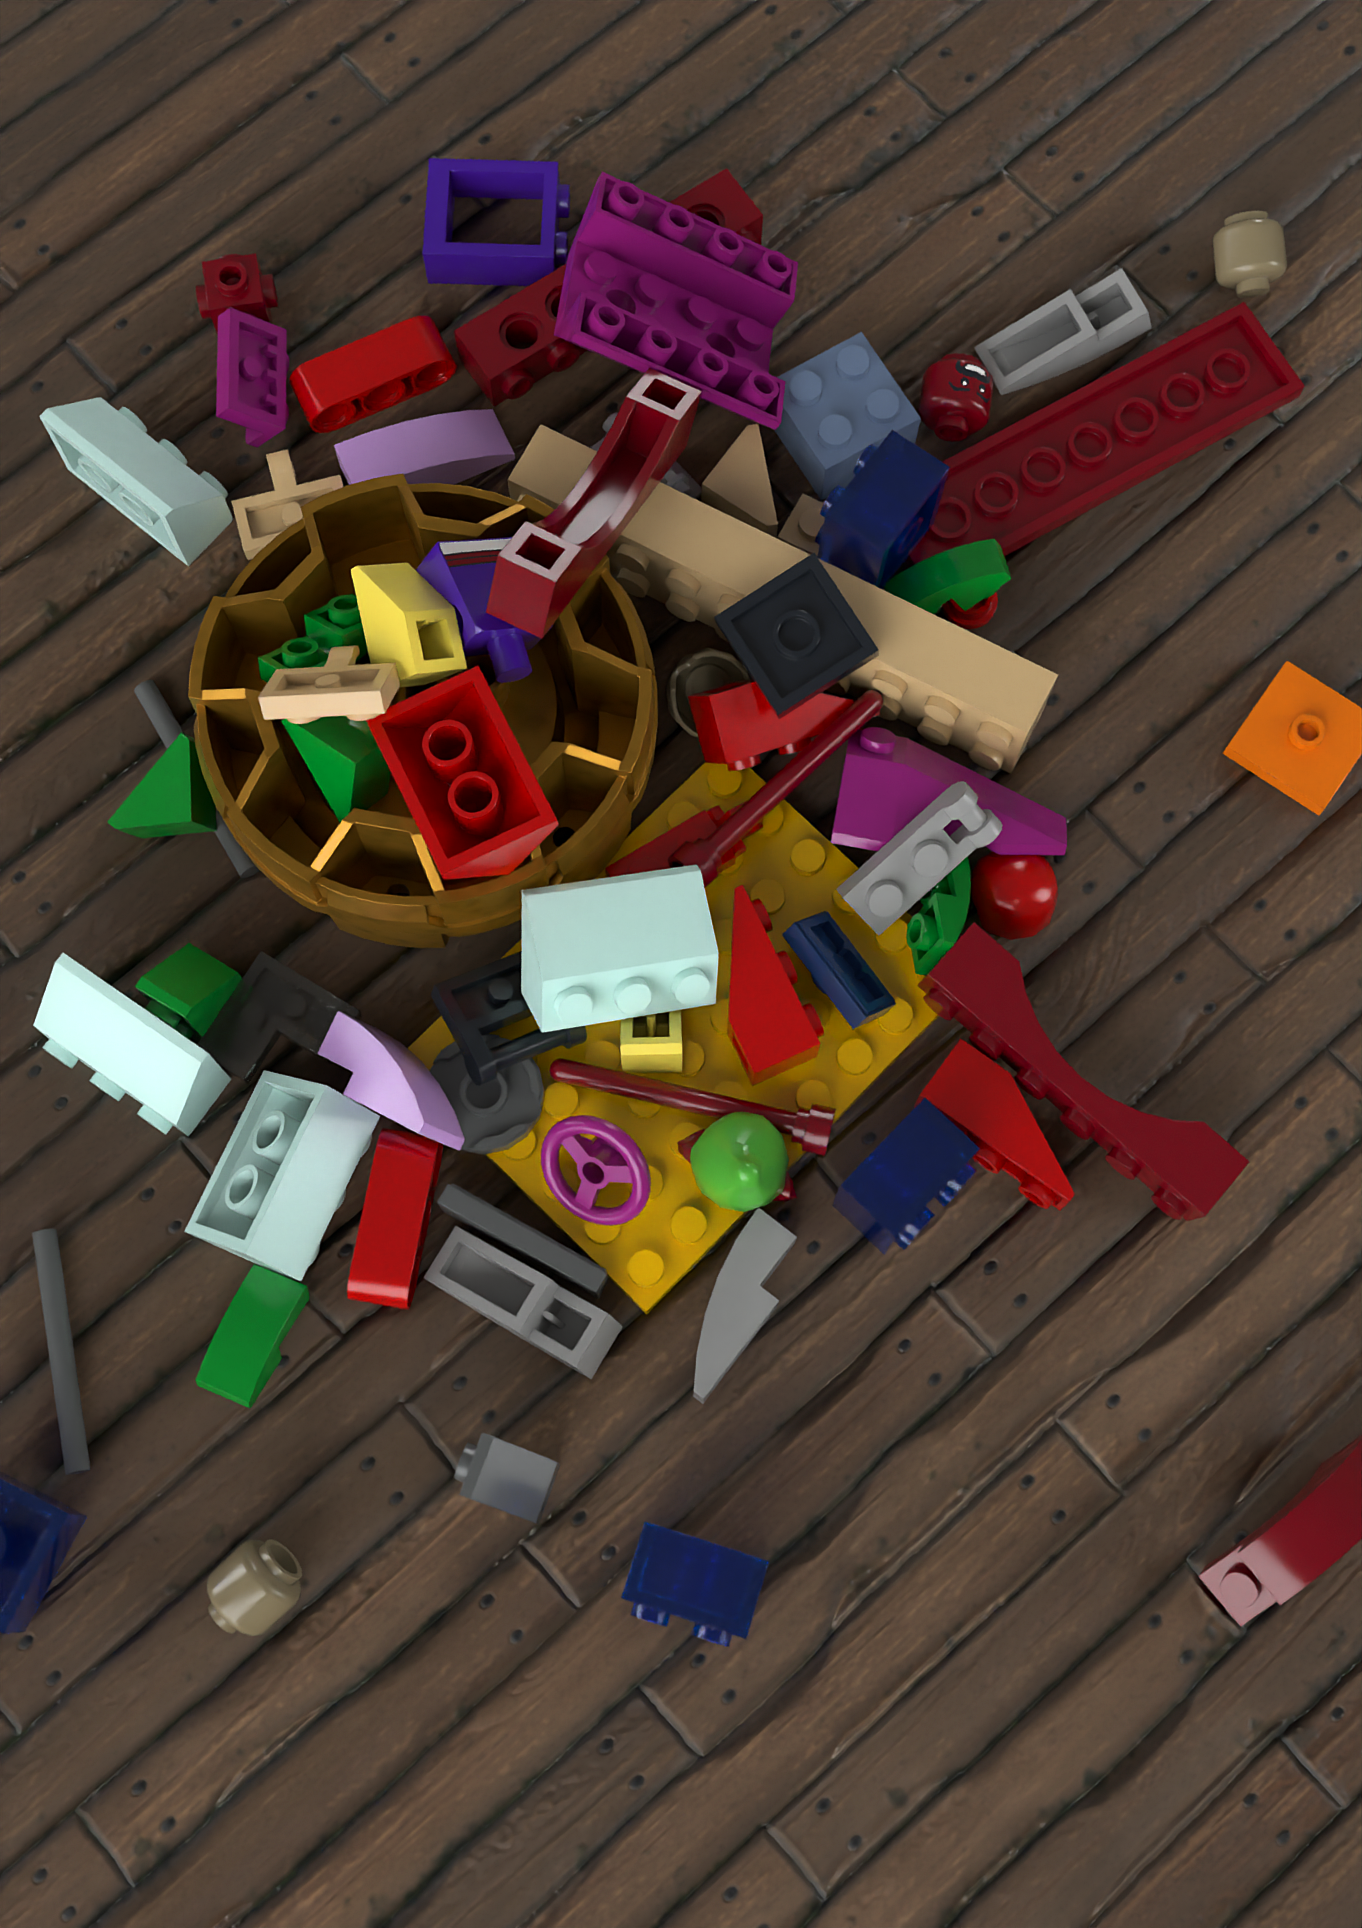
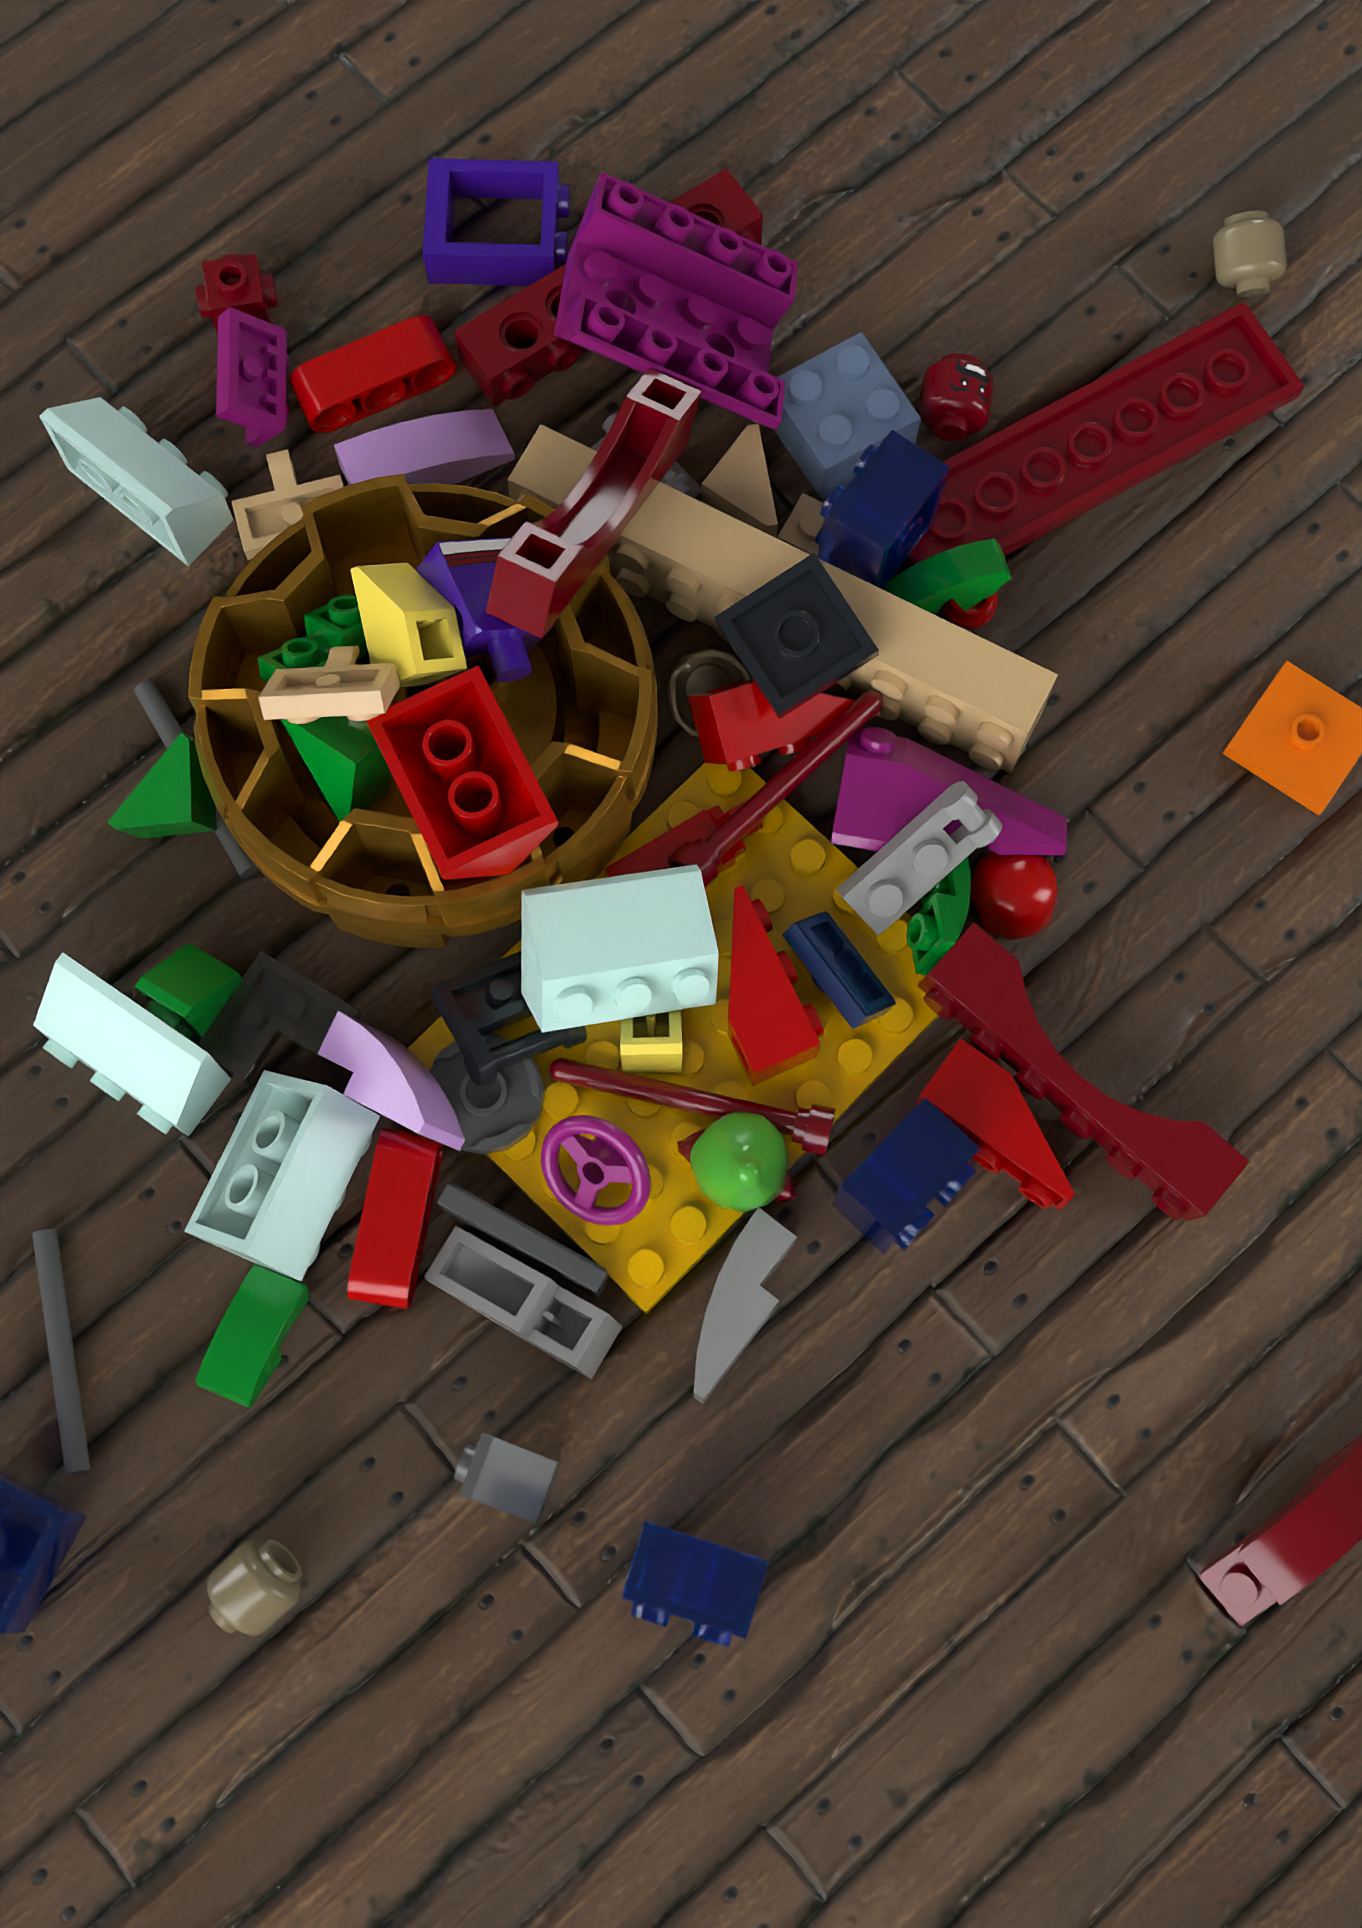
light grey slope [974,268,1152,395] -> none

